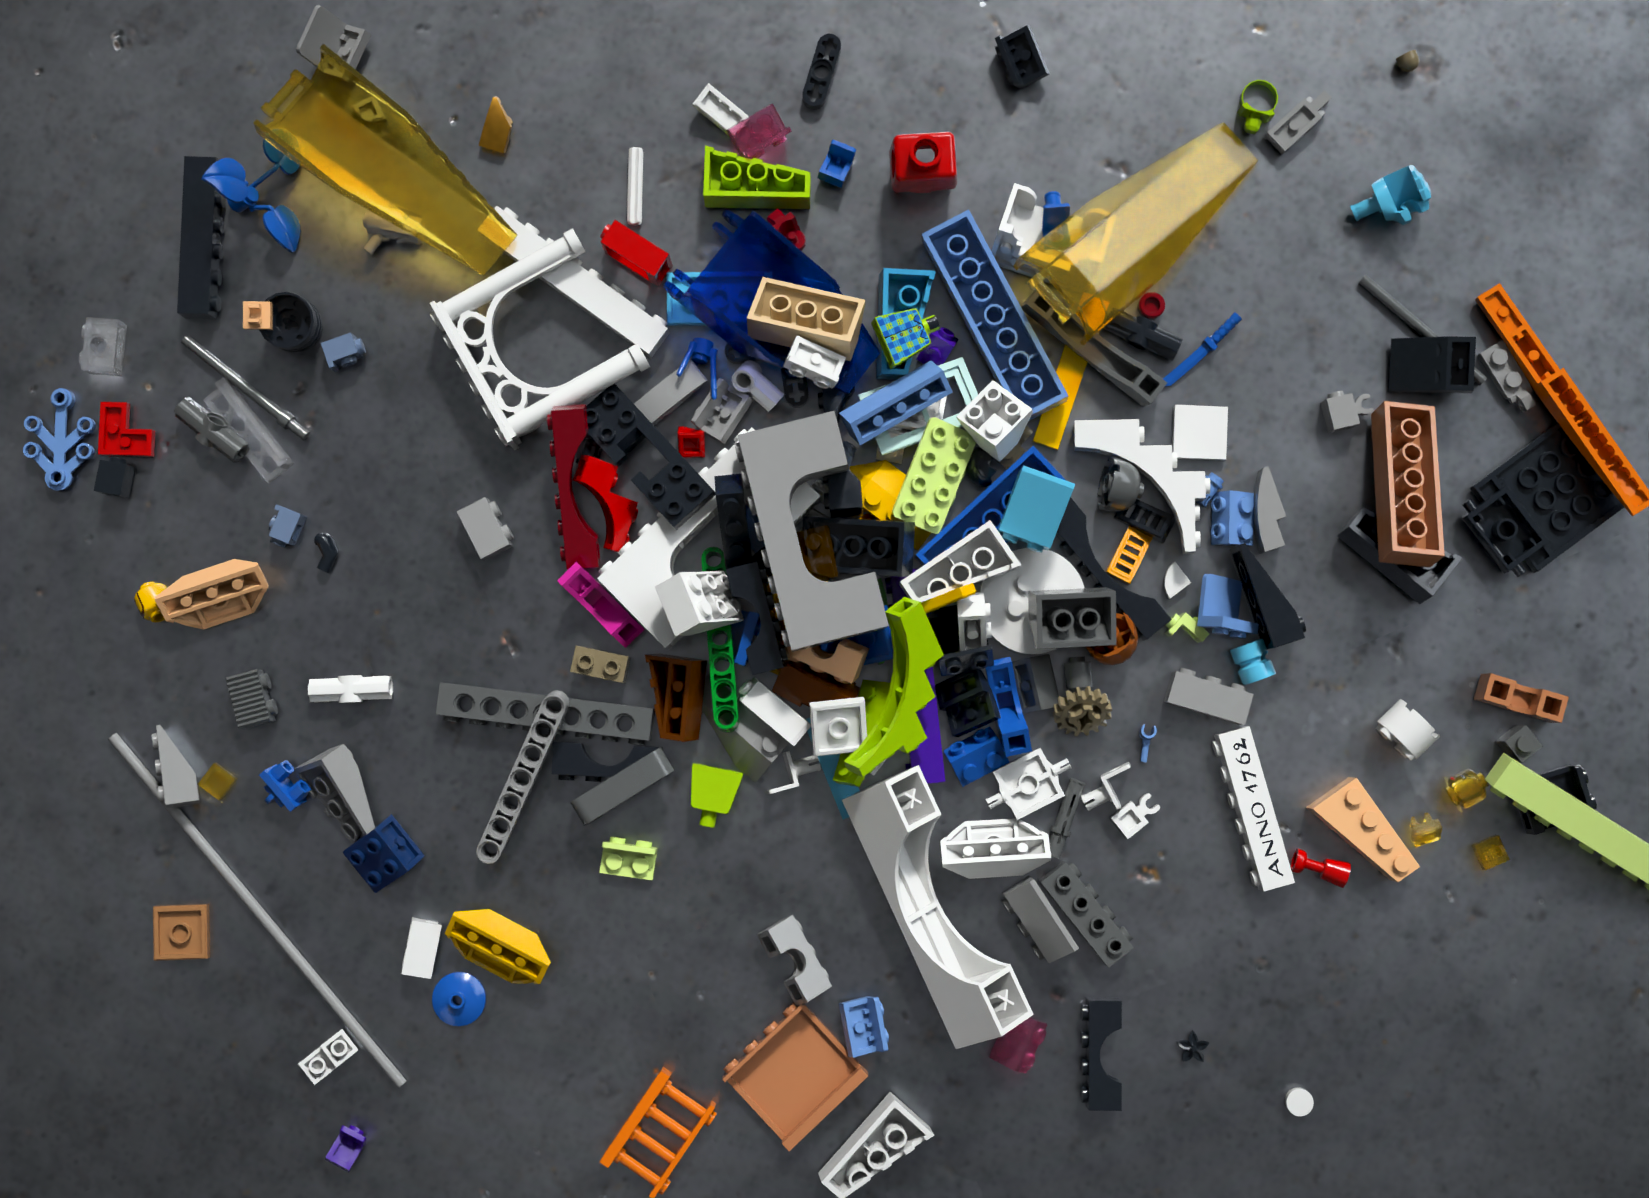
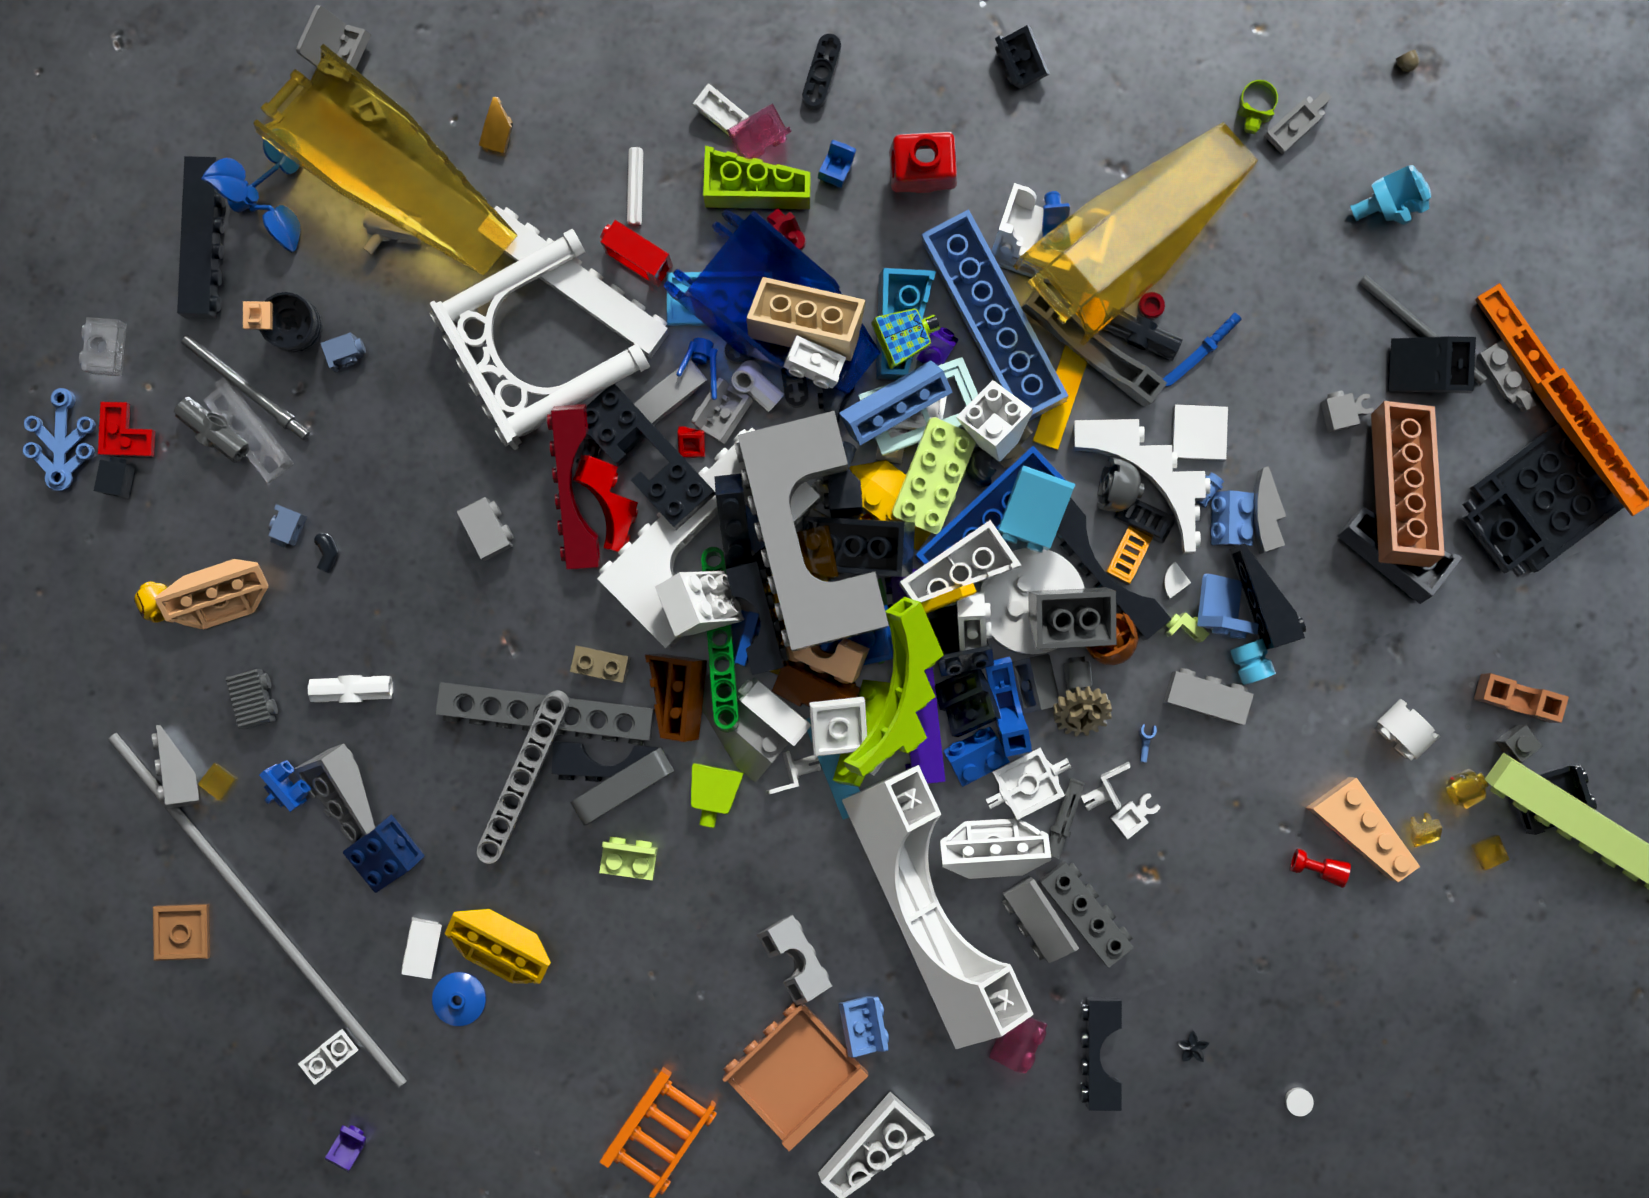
dark pink arch [557,562,644,648] -> none
white brick [1212,726,1295,891] -> none

